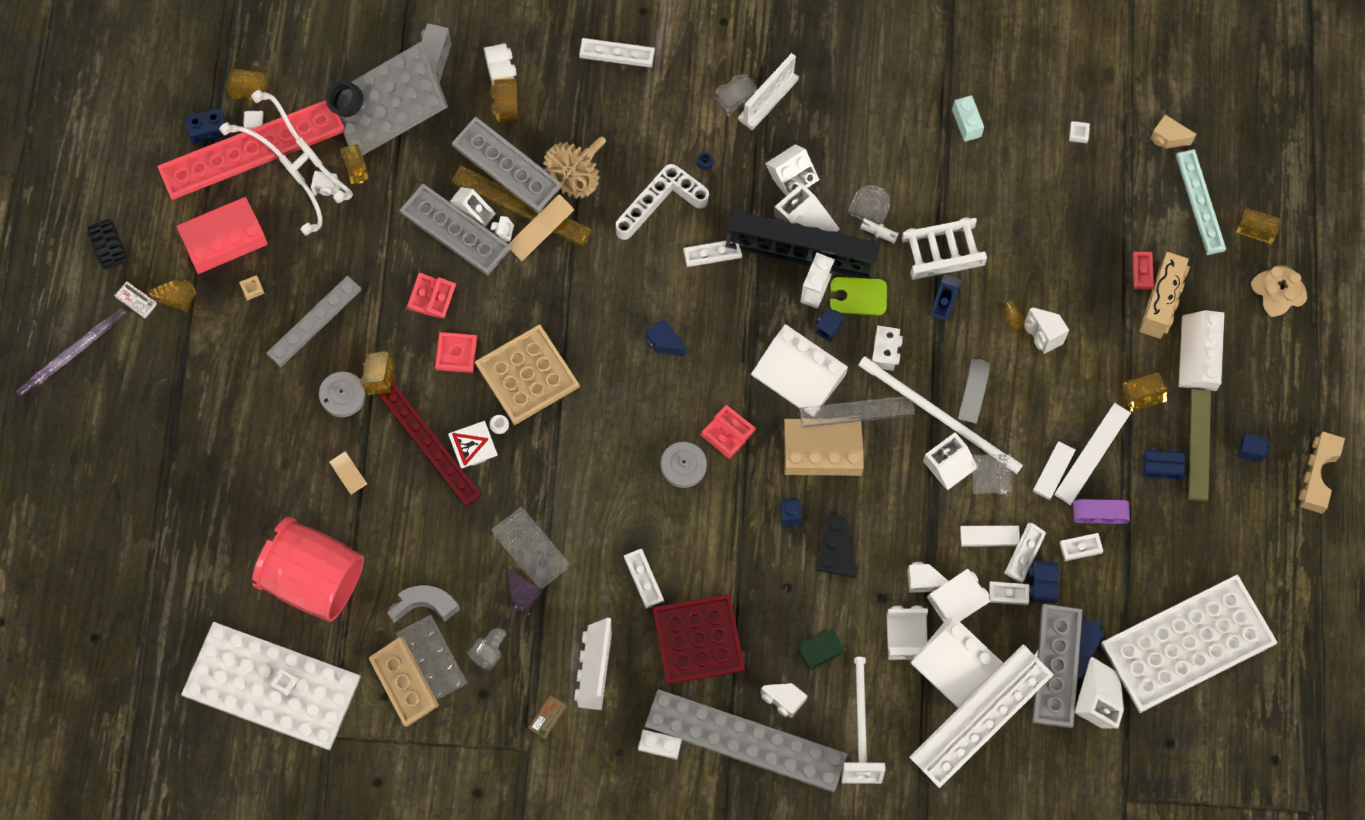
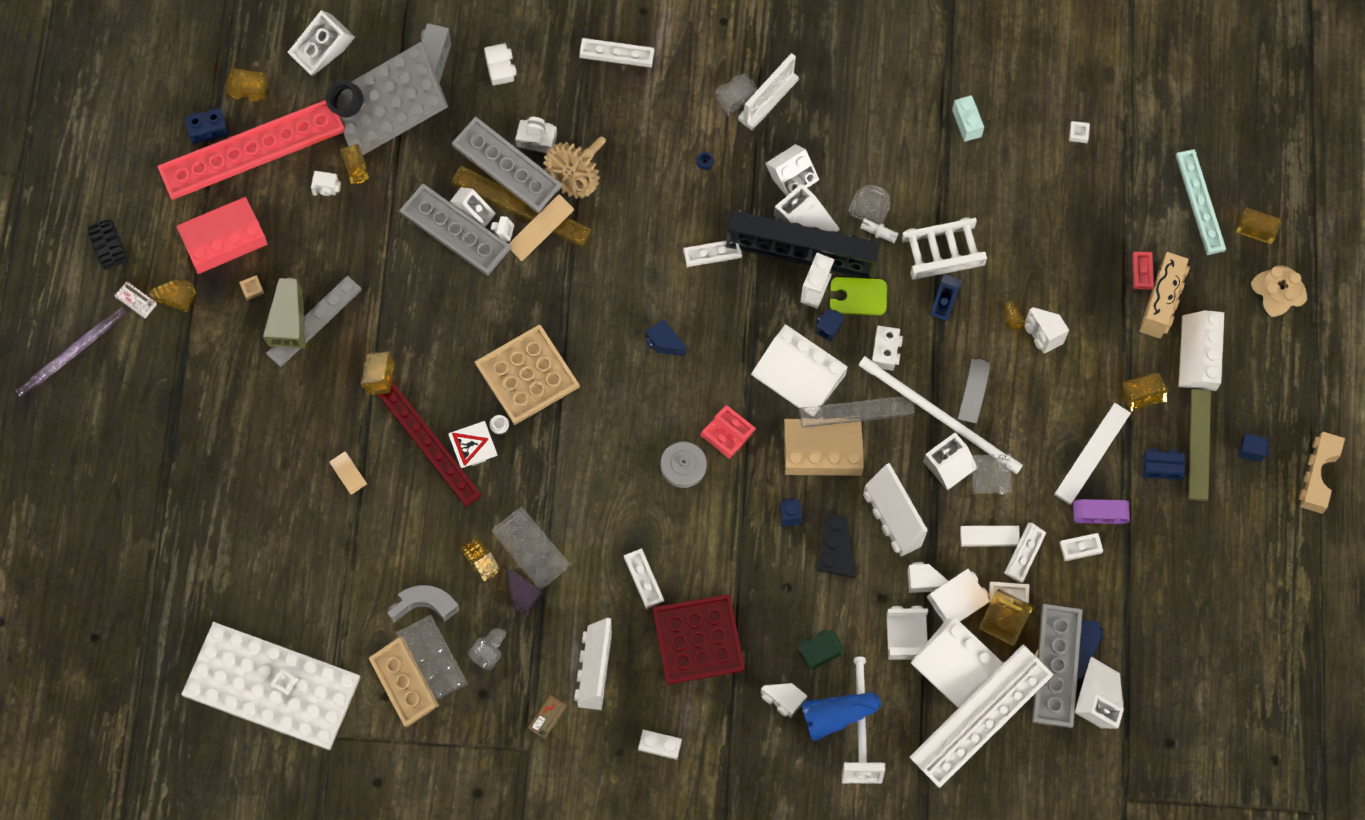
white bar [219,90,353,236] -> none
white tile [244,111,264,129] -> none
coral piece [252,517,364,622] -> none
light grey wheel [319,371,366,417] -> none
coral slope [406,272,456,318] -> none
coral tile [435,332,477,373] -> none
clear yellow brick [491,79,518,121] -> none
white beam [616,164,709,240] -> none
light grey plate [645,689,847,793] -> none
dark blue brick [1029,561,1059,604] -> none
white tile [1033,441,1075,500] -> none
white plate [1101,575,1278,713] -> none
tan slope [1150,115,1196,149] -> none
none -> slope [263,277,306,348]
none -> white slope [288,10,355,76]
none -> clear yellow slope [461,538,500,581]
none -> white brick [515,117,557,153]
none -> blue cone [801,692,882,741]
none -> white slope [863,463,928,557]
none -> clear yellow brick [978,589,1034,646]

